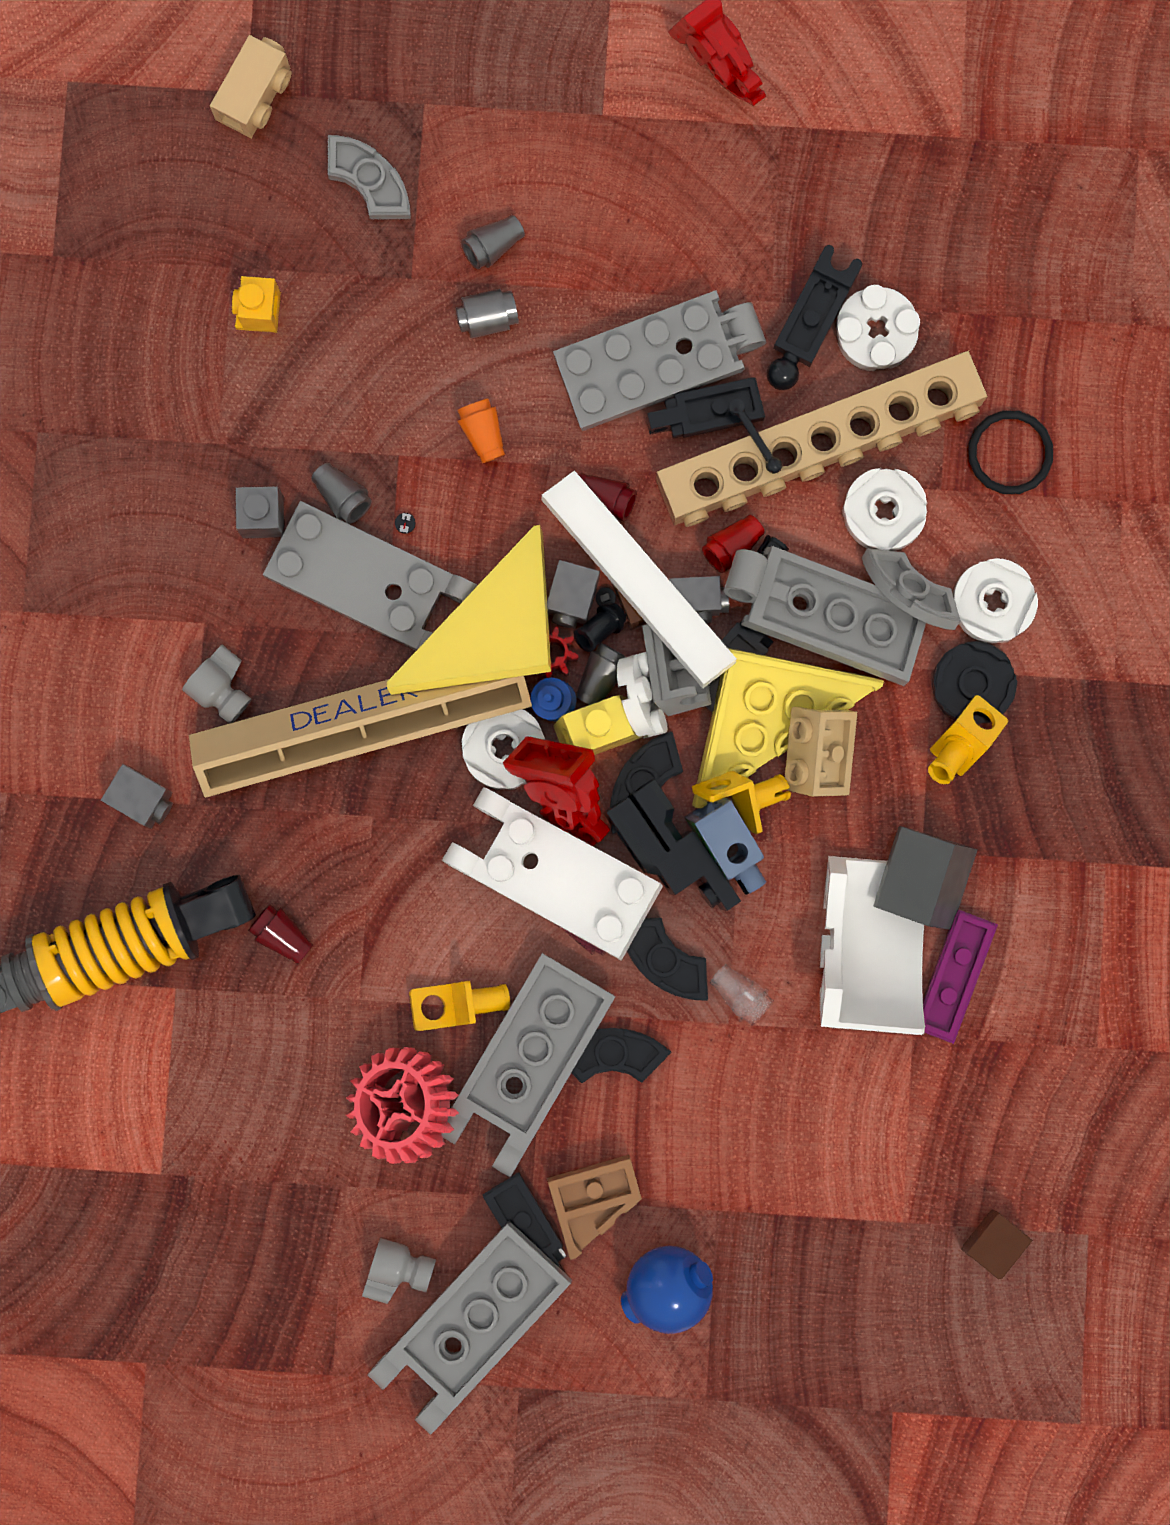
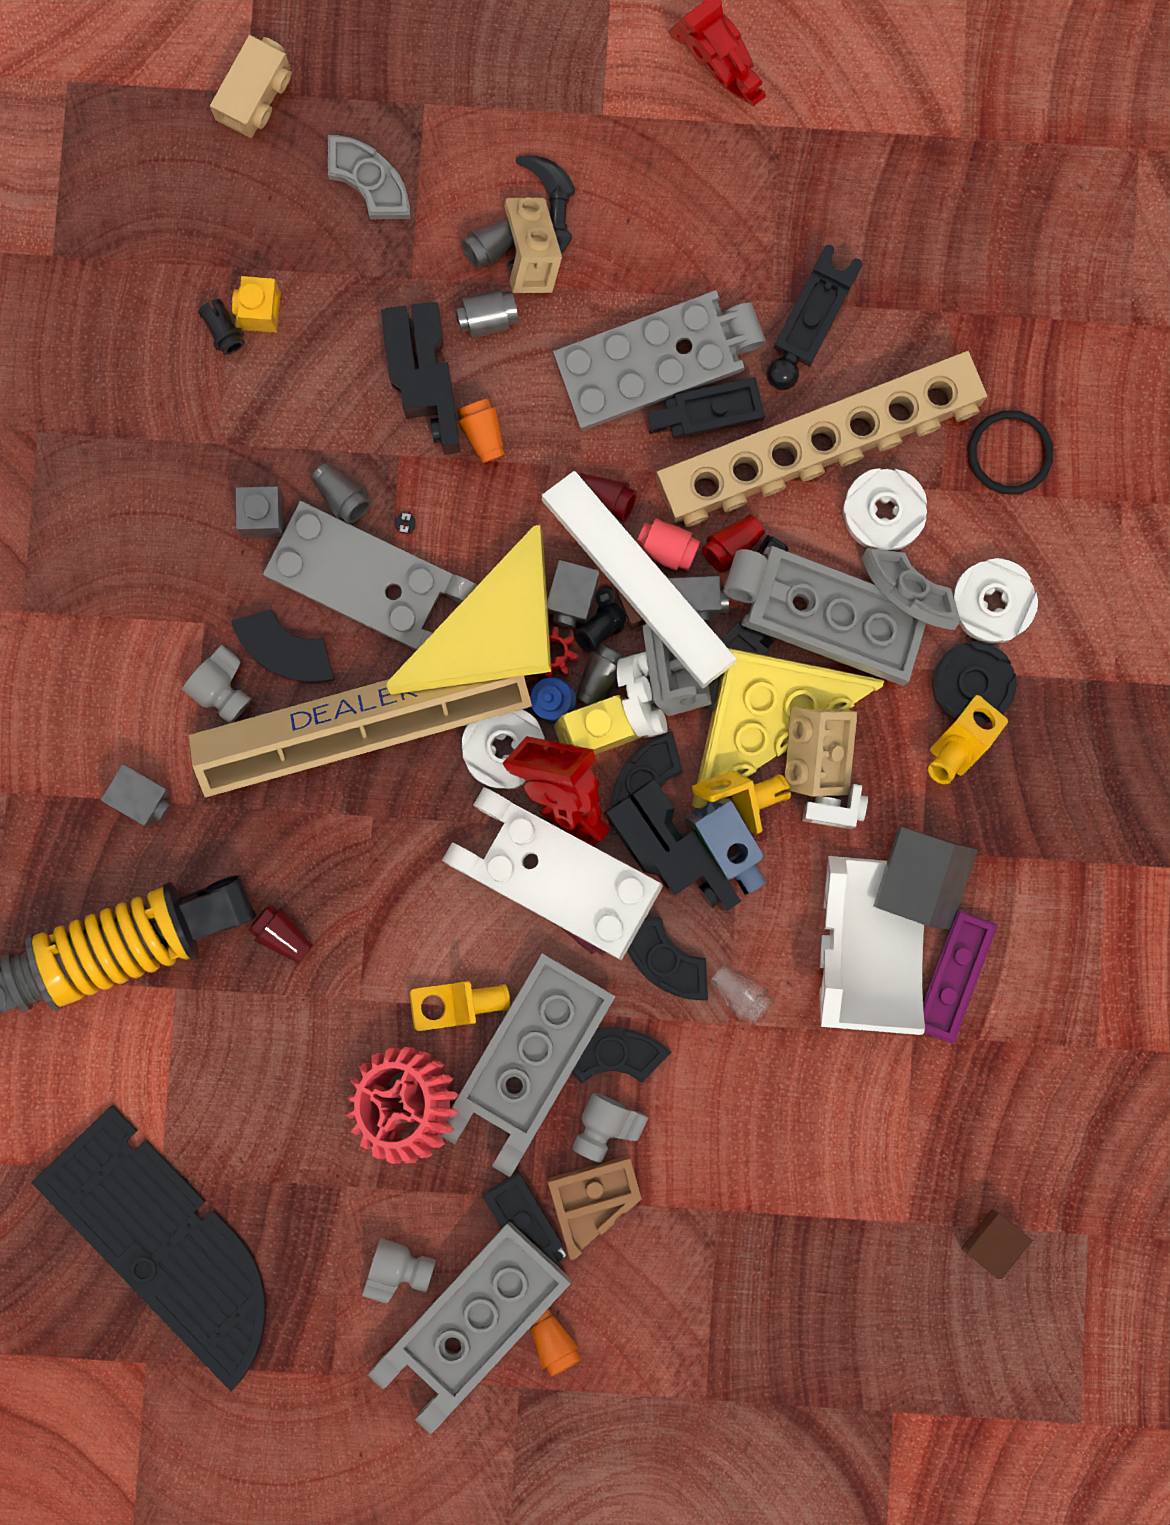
blue brick [621,1246,713,1334] -> none
black hinge [729,397,782,474] -> none
white plate [836,285,920,371] -> none
none -> black door [31,1105,266,1392]
none -> black pin [198,299,245,355]
none -> black tile [231,610,335,683]
none -> black plate [381,302,461,455]
none -> tan bracket [504,197,562,293]
none -> black piece [509,155,575,269]
none -> orange cone [530,1308,581,1377]
none -> light grey piece [571,1092,649,1163]
none -> coral brick [637,518,701,572]
none -> white bracket [802,784,868,830]

